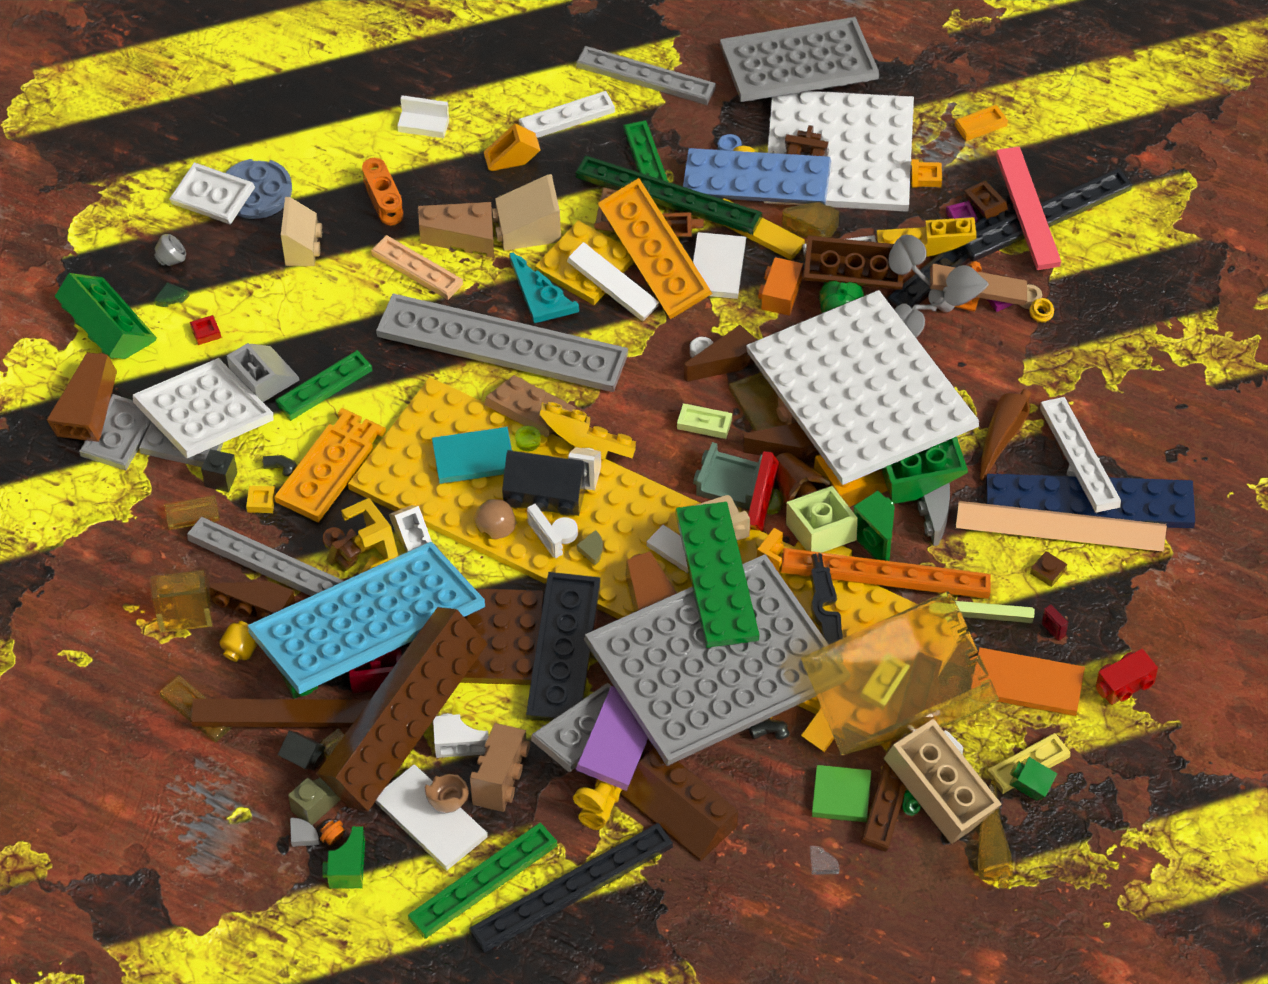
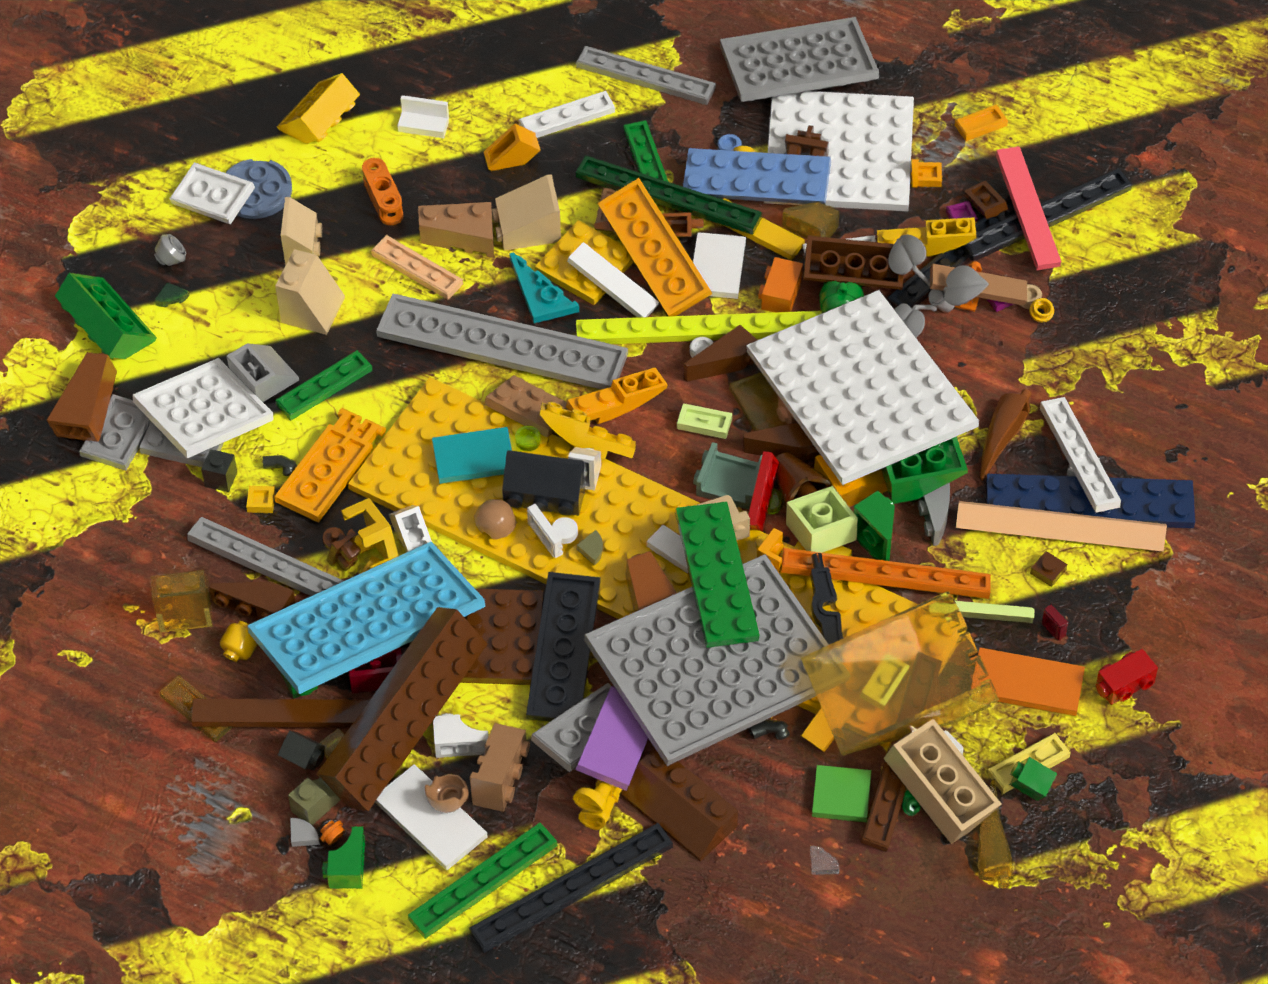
clear yellow tile [164,495,220,530] -> none
red tile [190,315,221,345] -> none
none -> tan slope [275,249,345,335]
none -> yellow slope [277,73,360,144]
none -> light orange slope [566,367,668,424]
none -> neon yellow plate [576,311,823,344]

